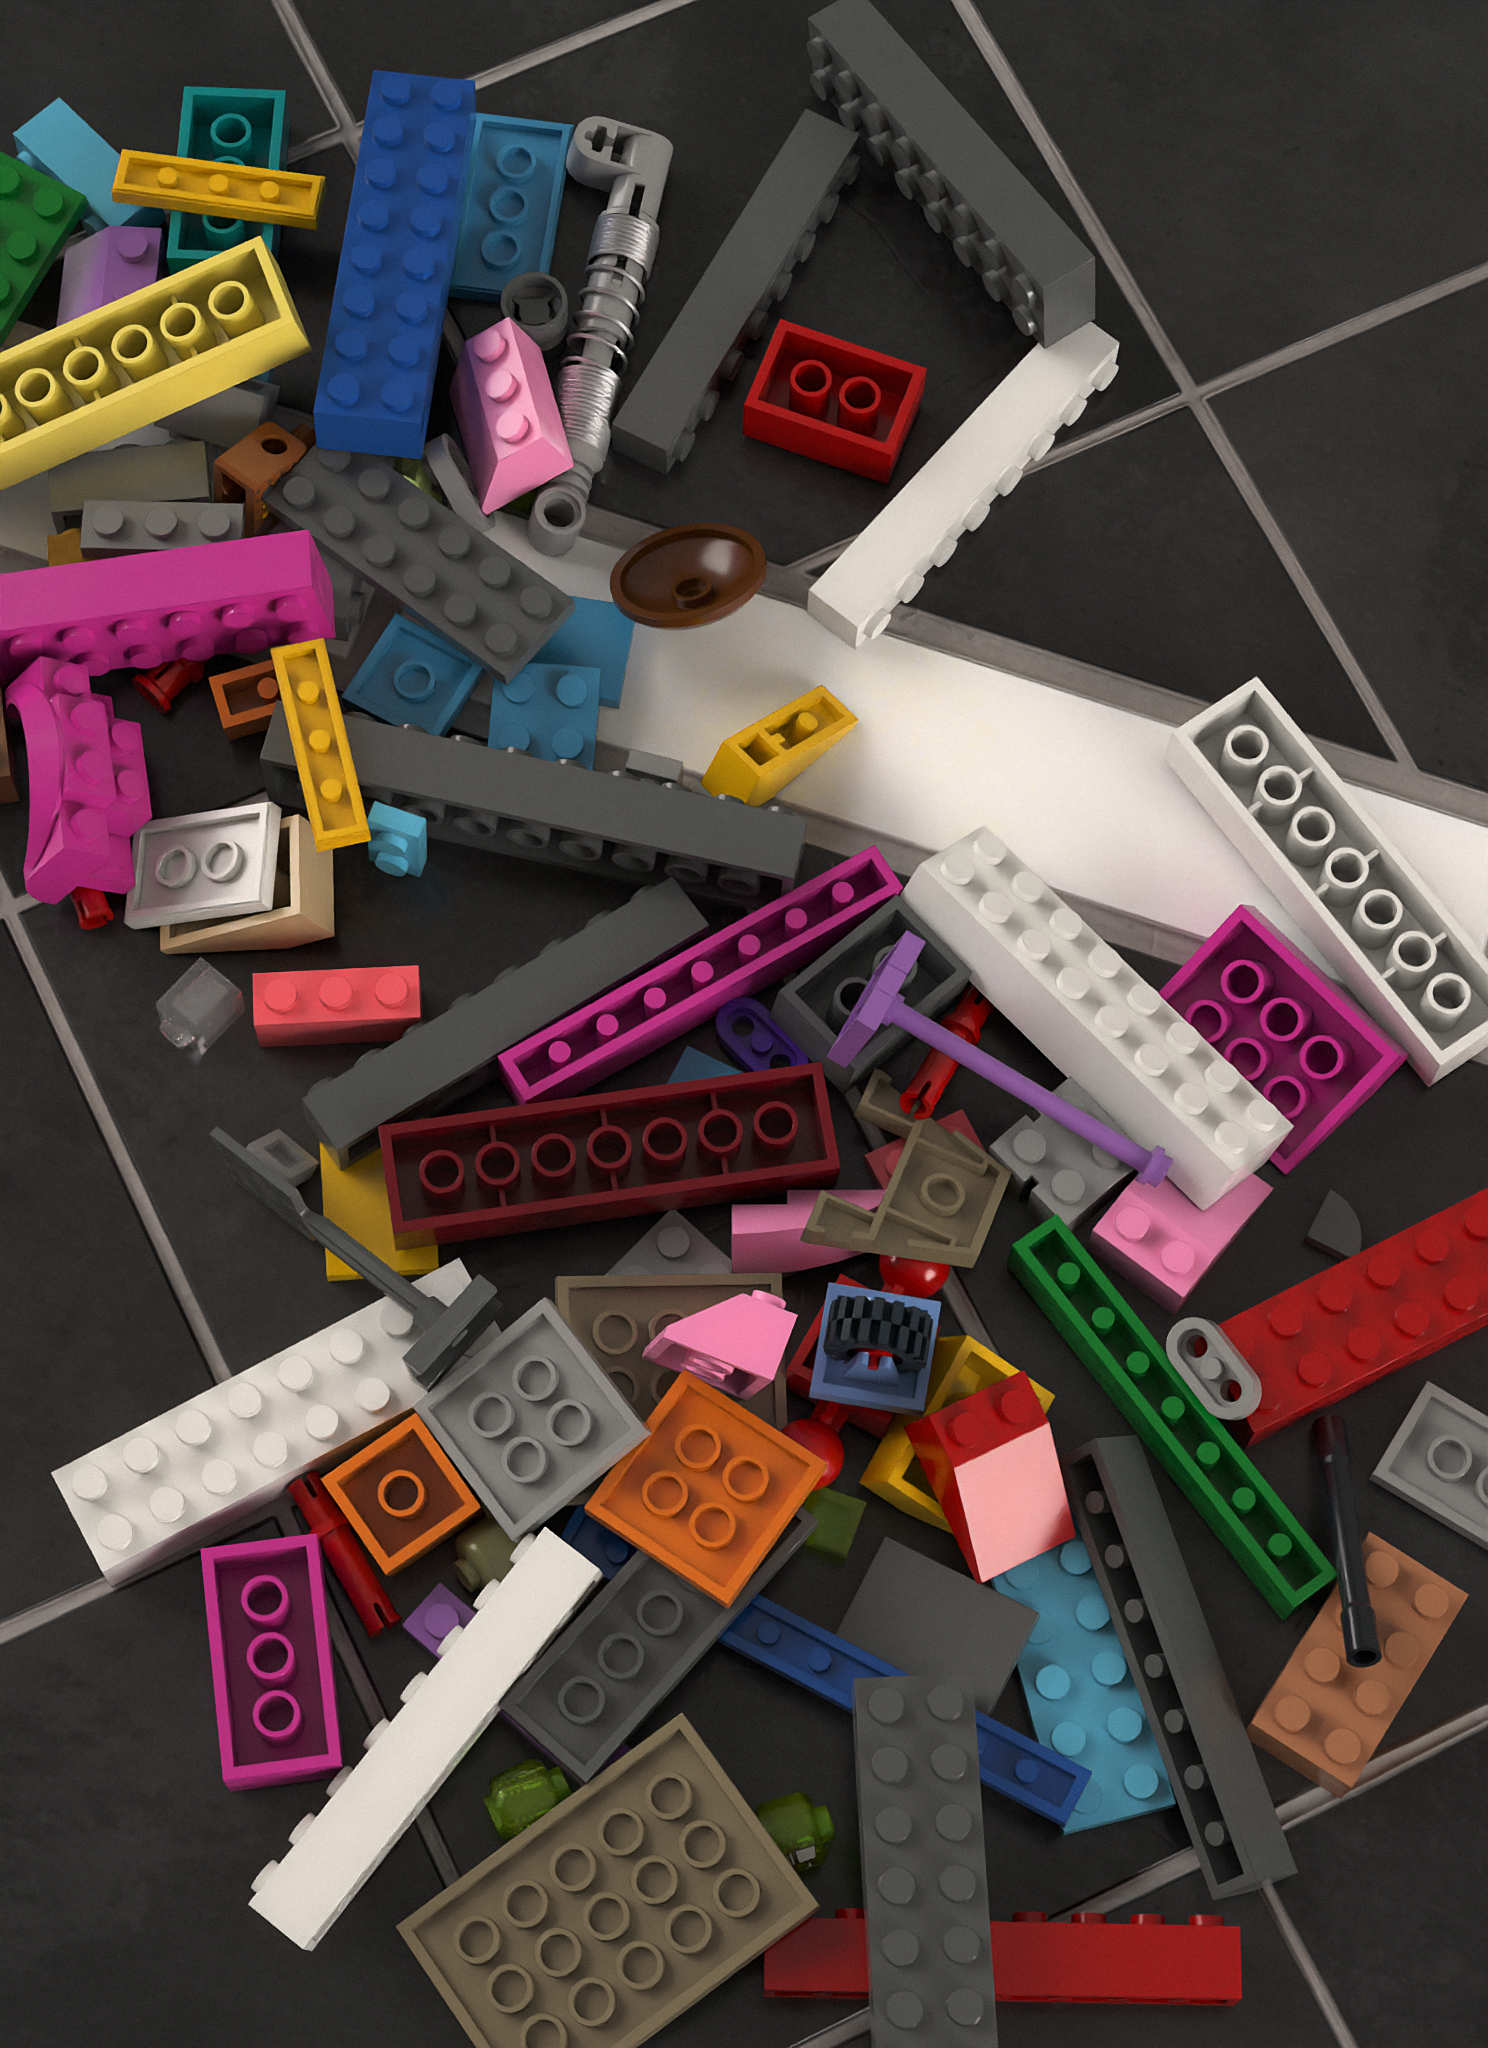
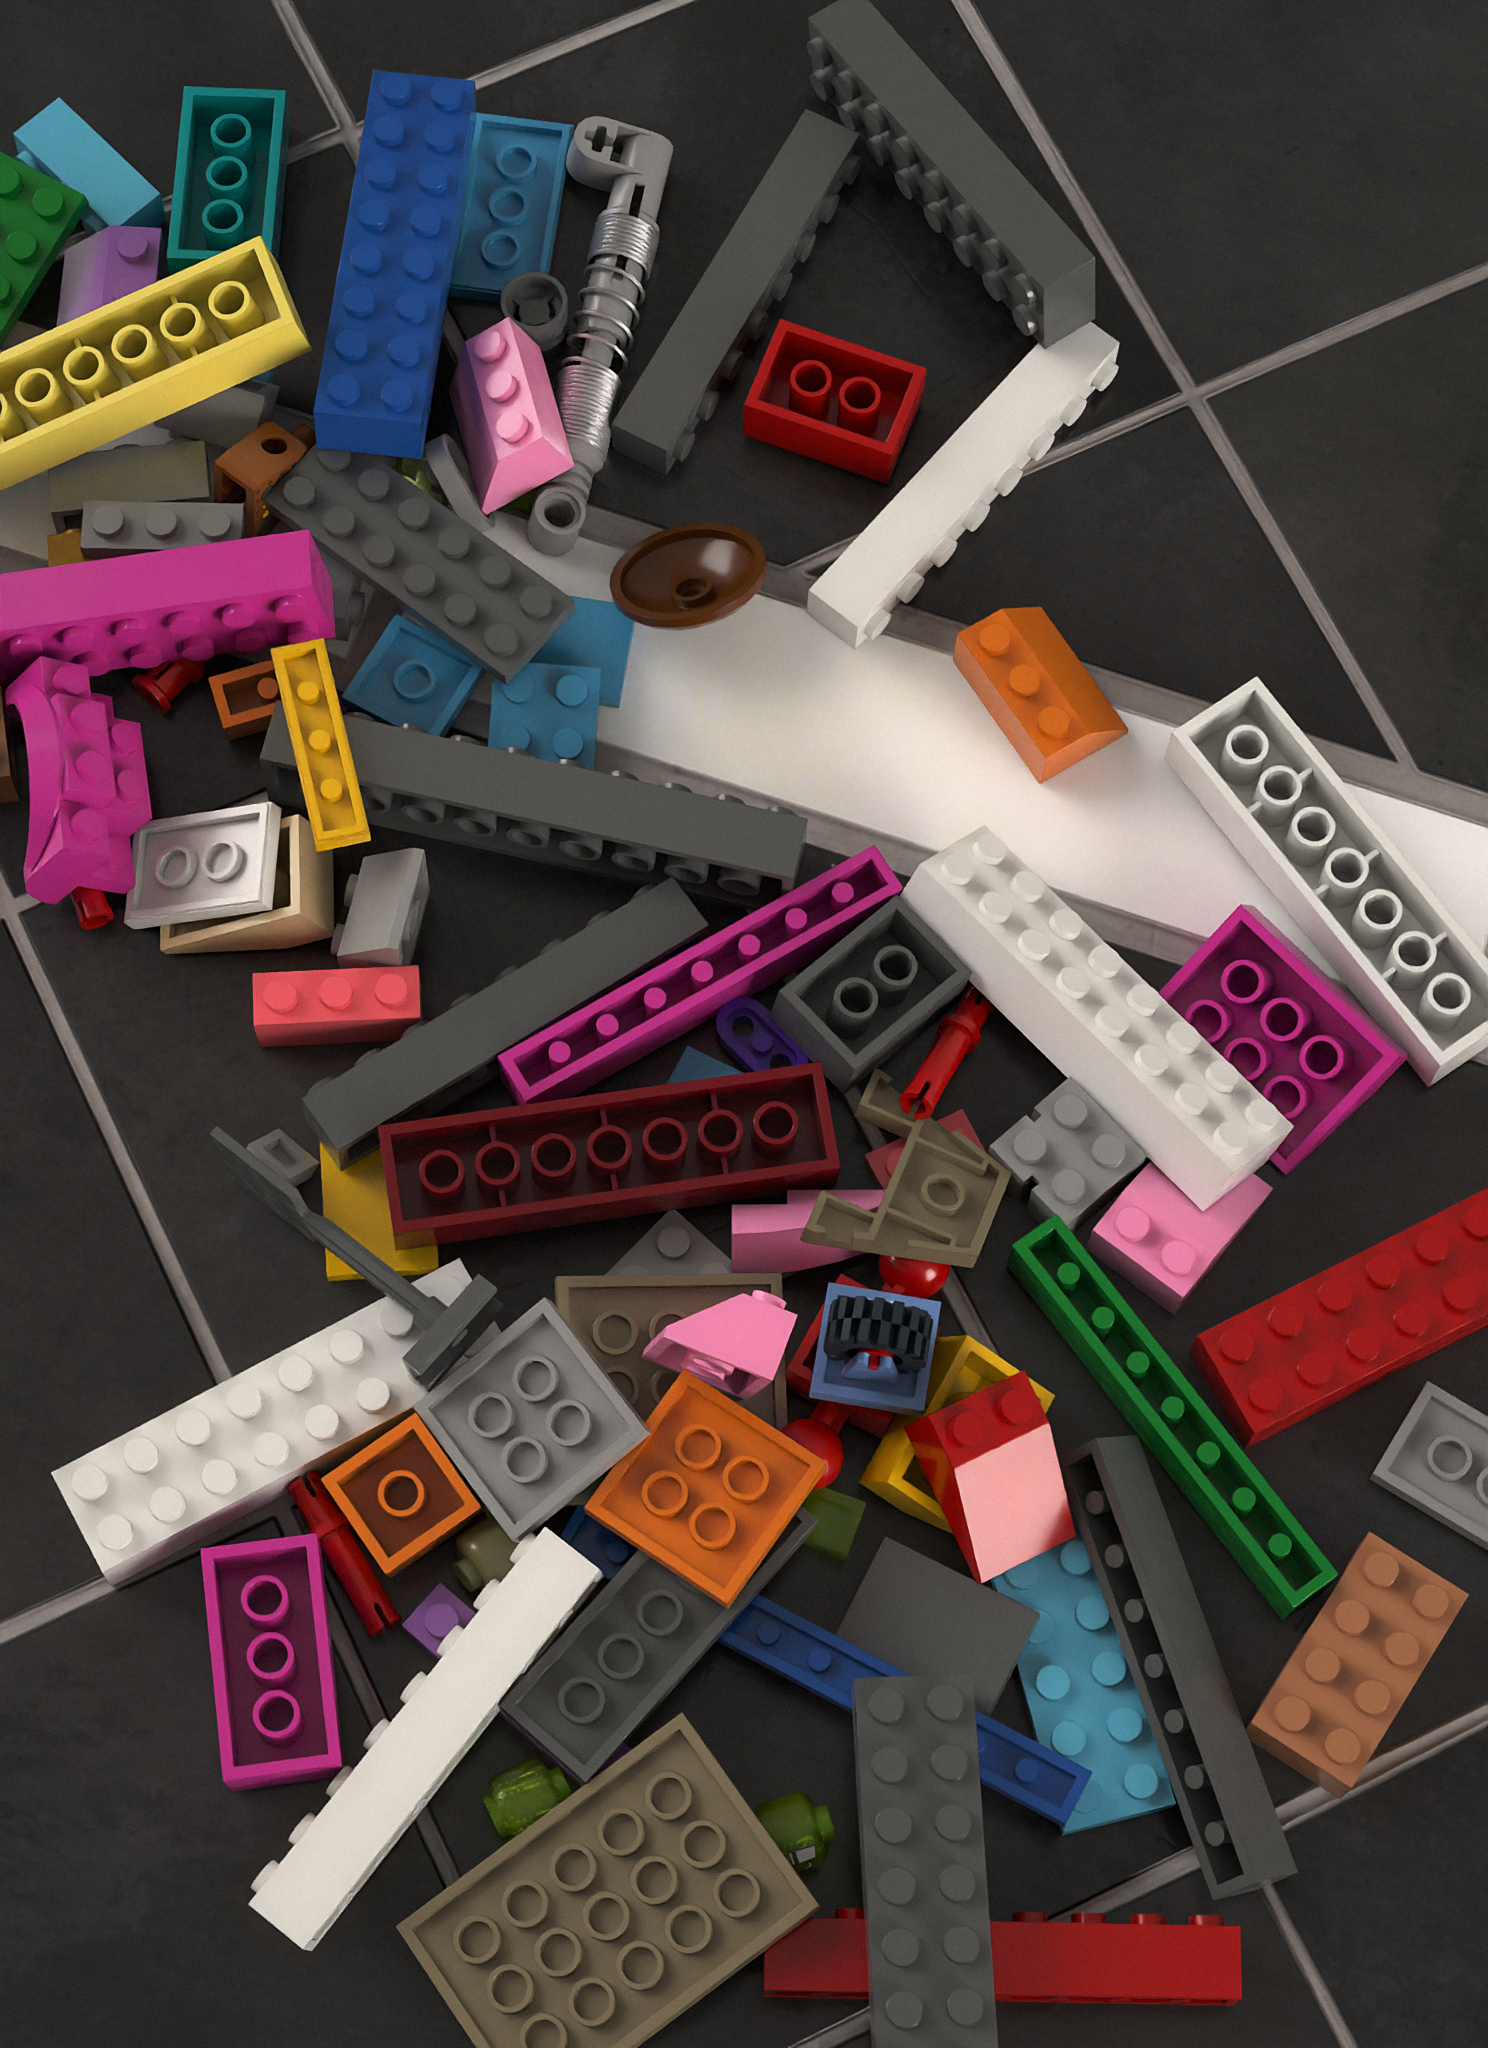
yellow tile [111,149,326,230] -> none
clear brick [155,957,246,1056] -> none
medium azure plate [367,801,427,878] -> none
light grey plate [625,748,683,786] -> none
yellow slope [700,685,859,807] -> none
medium lavender tile [826,930,1173,1188] -> none
light grey plate [1166,1317,1262,1420] -> none
dark grey tile [1304,1189,1362,1261] -> none
black piece [1312,1415,1382,1668] -> none
none -> light grey slope [331,847,430,969]
none -> orange slope [953,607,1129,784]

